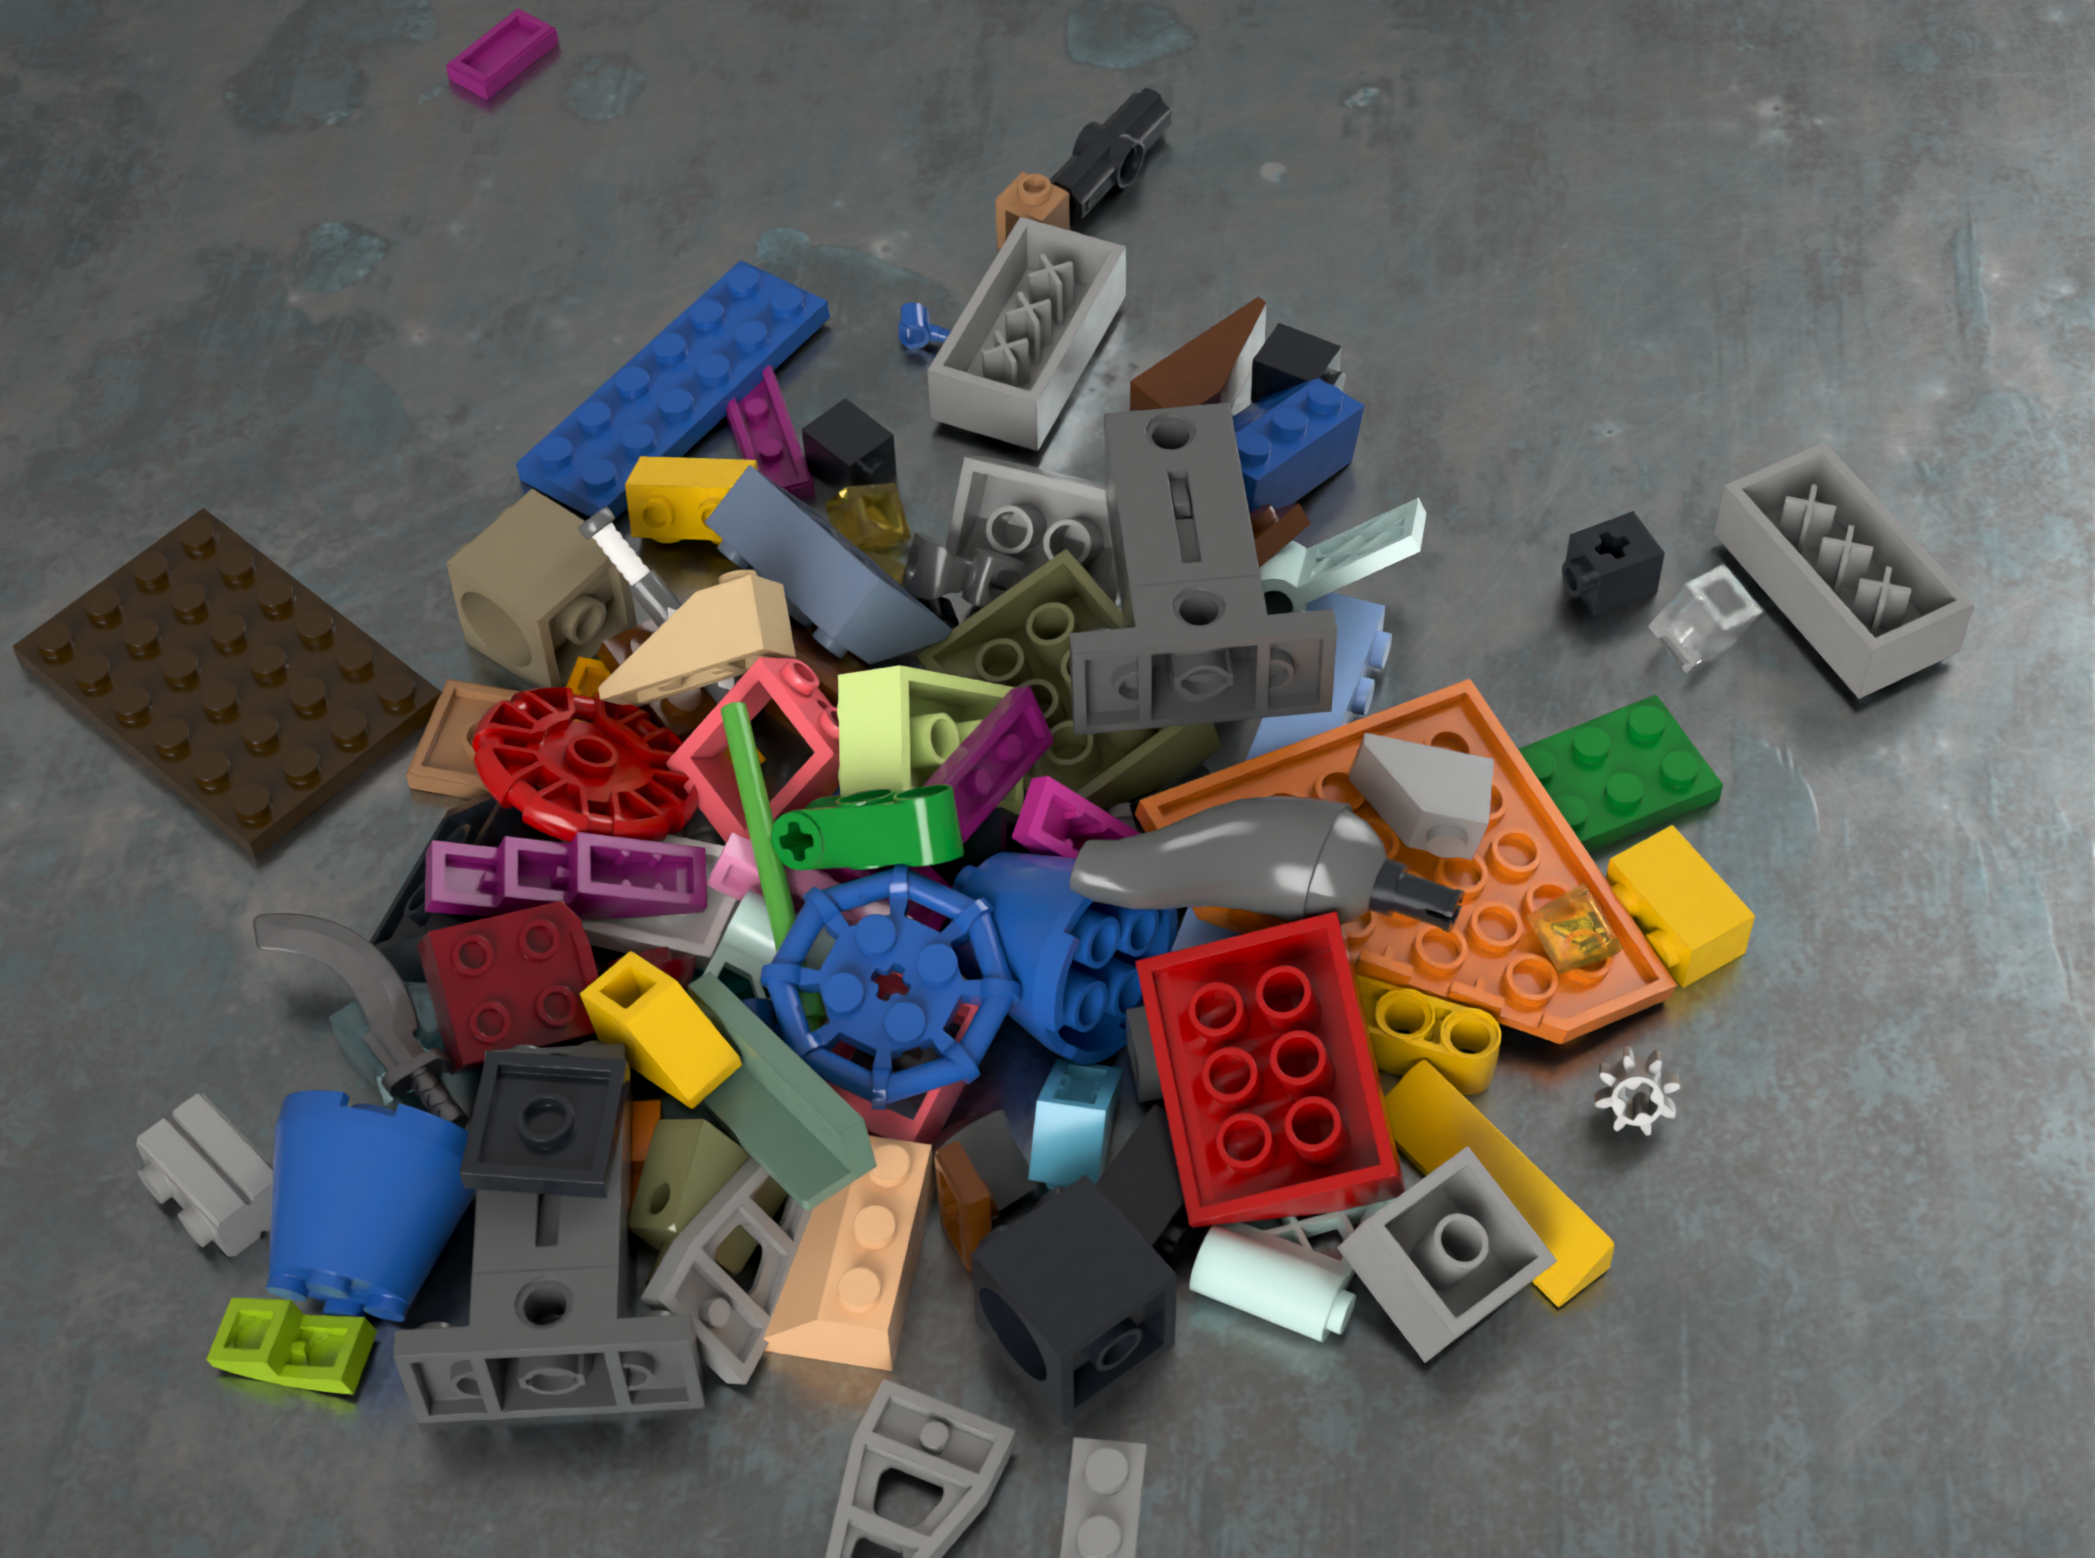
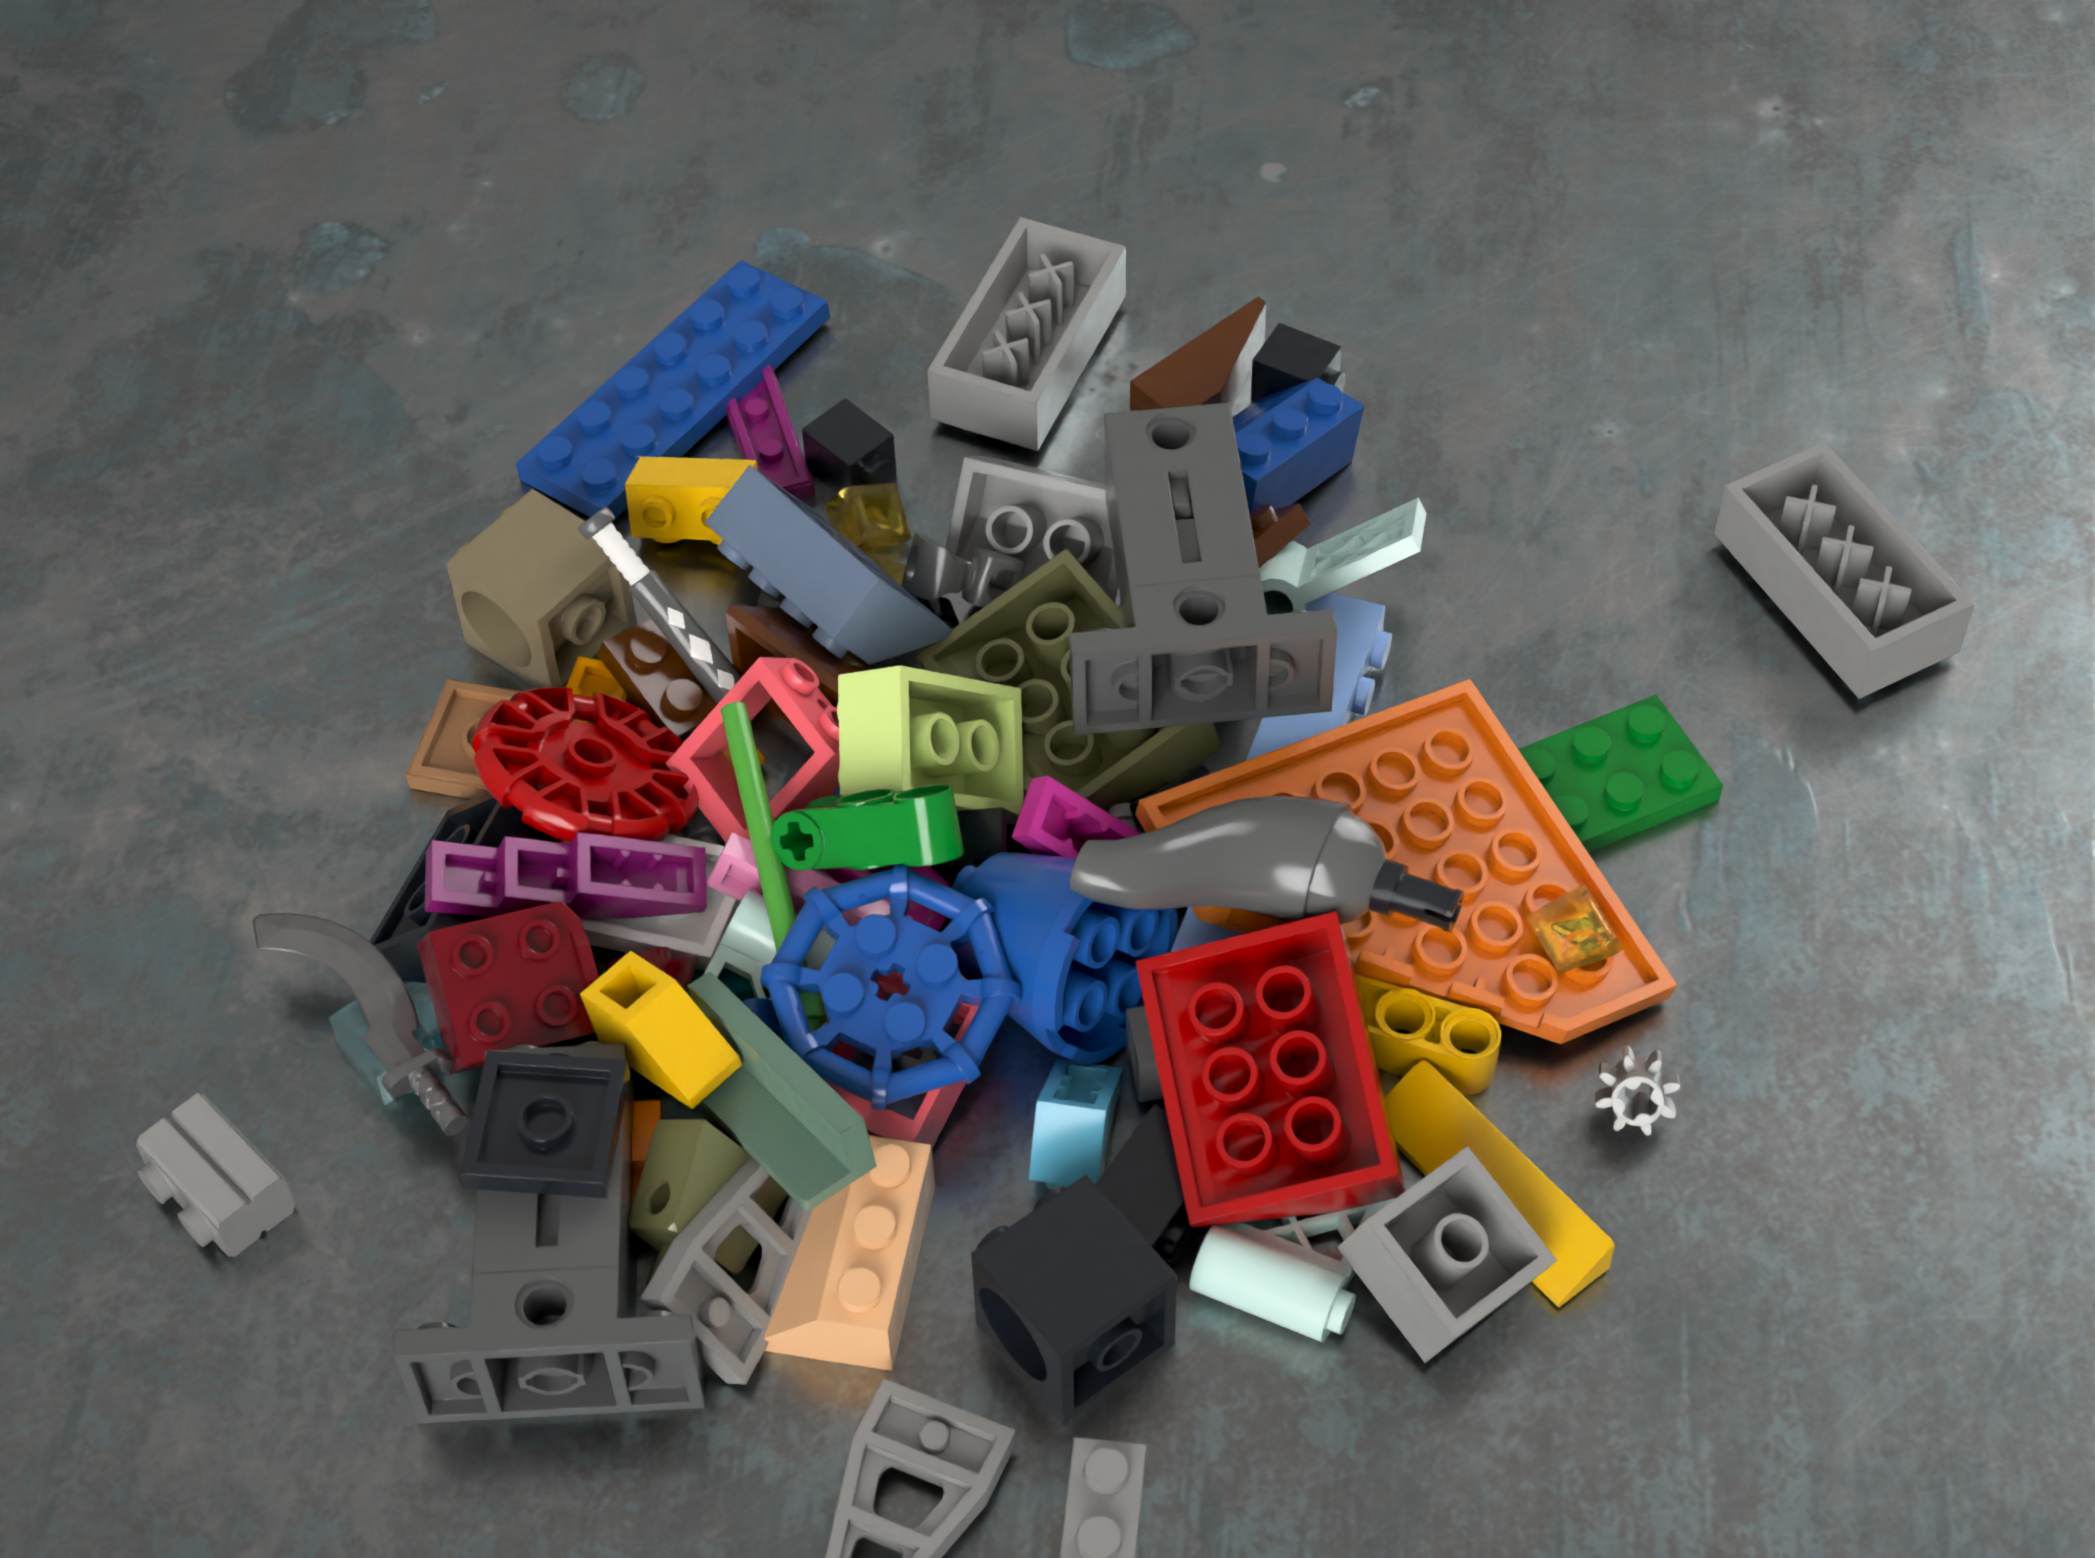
dark brown plate [12,508,442,858] -> none
lime slope [206,1297,377,1394] -> none
blue cone [266,1090,477,1321] -> none
magenta tile [446,8,559,100] -> none
tan slope [598,570,796,707] -> none
blue hand [899,302,951,349] -> none
magenta tile [922,686,1054,844] -> none
dark grey tile [932,1109,1040,1212] -> none
reddish brown plate [935,1140,999,1275] -> none
medium nougat window [995,172,1077,250] -> none
black piece [1049,87,1172,223] -> none
light grey slope [1349,733,1494,860] -> none
black brick [1562,511,1665,616] -> none
yellow brick [1606,825,1755,988] -> none
clear brick [1648,564,1763,673] -> none

